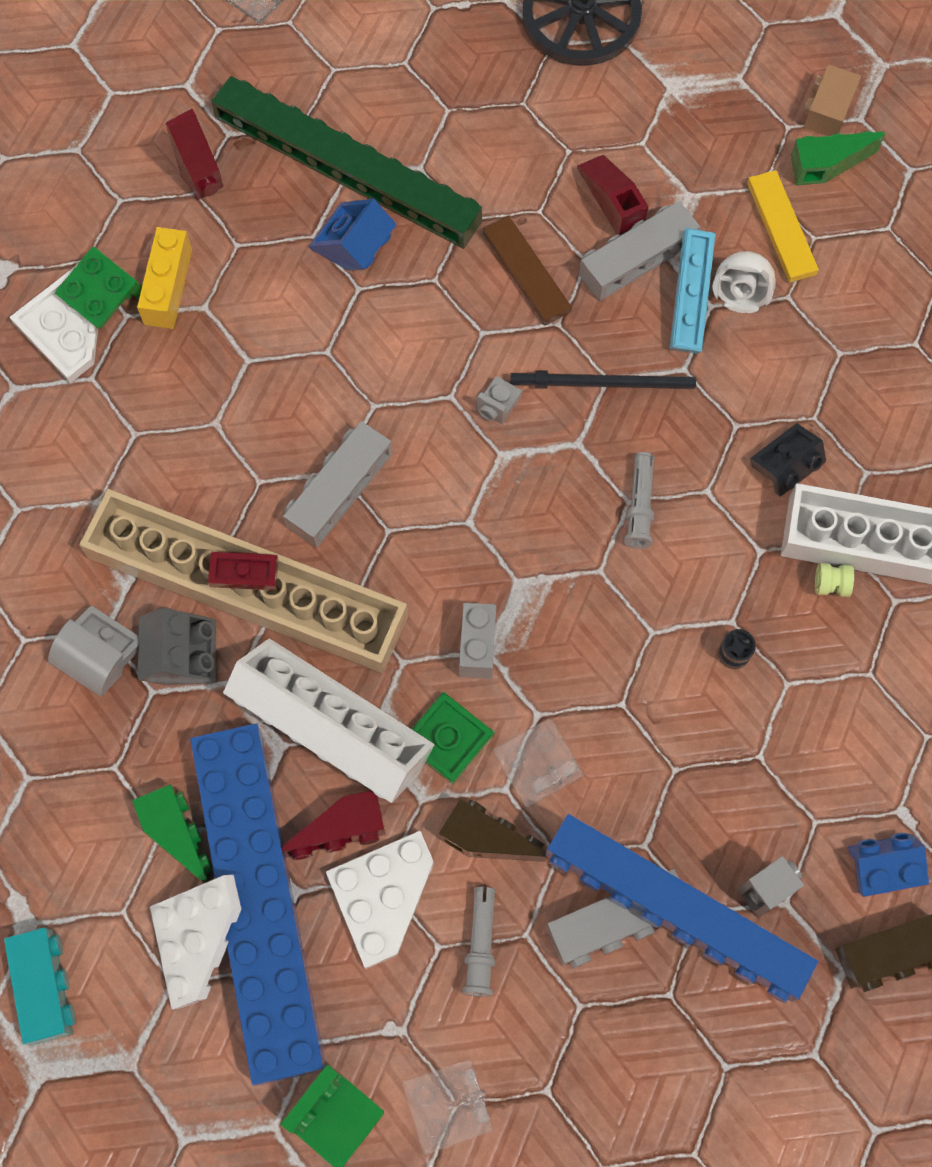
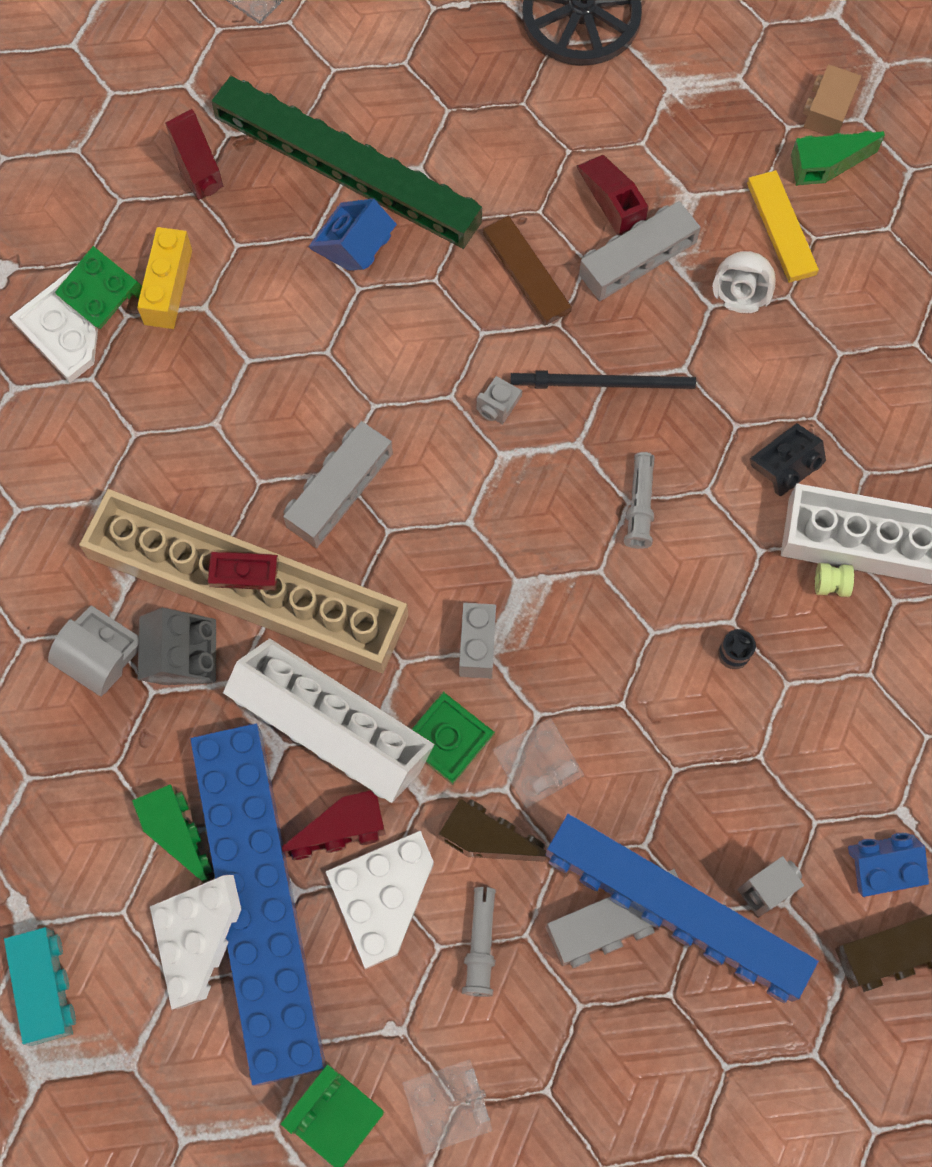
medium azure tile [669,228,716,354] -> none

